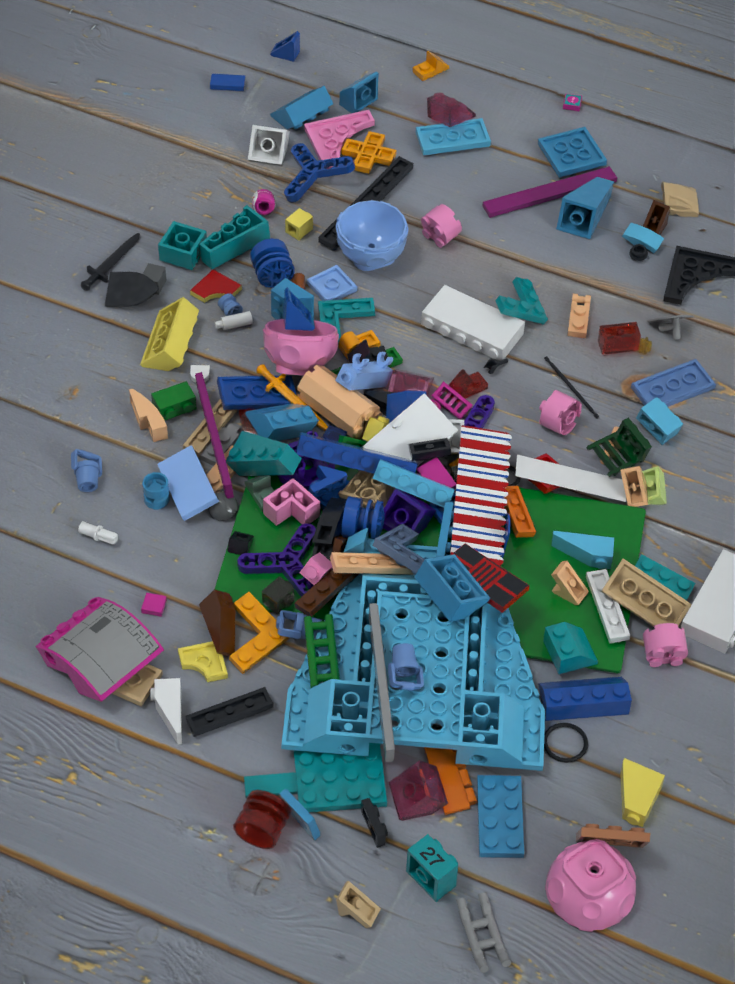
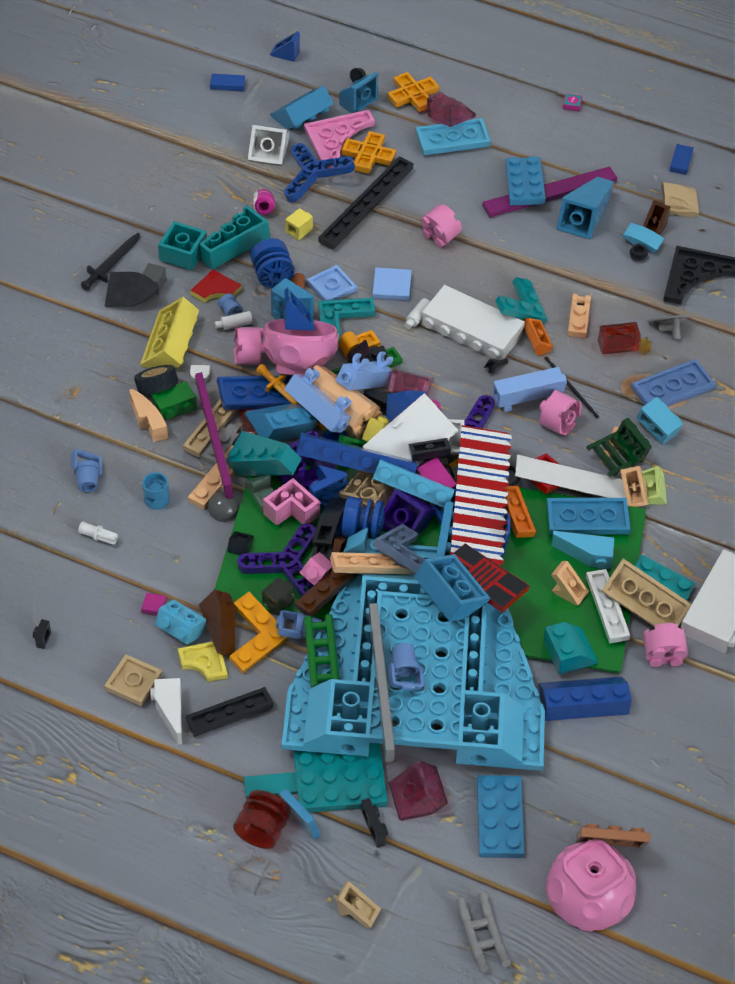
light grey slope [35,597,164,702] -> none
light blue tile [157,445,219,521] -> none
light blue rock [336,200,409,271] -> none
teal brick [406,834,458,902] -> none
light orange slope [413,51,449,81] -> none
orange windscreen [424,747,477,815] -> none
dark pink slope [431,381,473,420] -> none
clear red slope [446,369,488,403] -> none
dark azure plate [538,127,607,178] -> none
black tyre [544,723,588,762] -> none
light yellow slope [620,758,665,827] -> none
none -> black plate [33,619,51,649]
none -> black wheel [134,365,178,395]
none -> medium azure brick [154,599,207,645]
none -> bright pink brick [234,327,265,365]
none -> light blue brick [284,368,352,433]
none -> black plate [350,68,366,83]
none -> light blue tile [373,267,412,301]
none -> light orange plate [387,72,440,112]
none -> white cylinder [404,298,430,329]
none -> light blue brick [492,367,567,412]
none -> dark azure plate [505,156,545,205]
none -> orange brick [524,318,553,356]
none -> dark azure plate [547,498,631,535]
none -> blue tile [669,144,694,175]

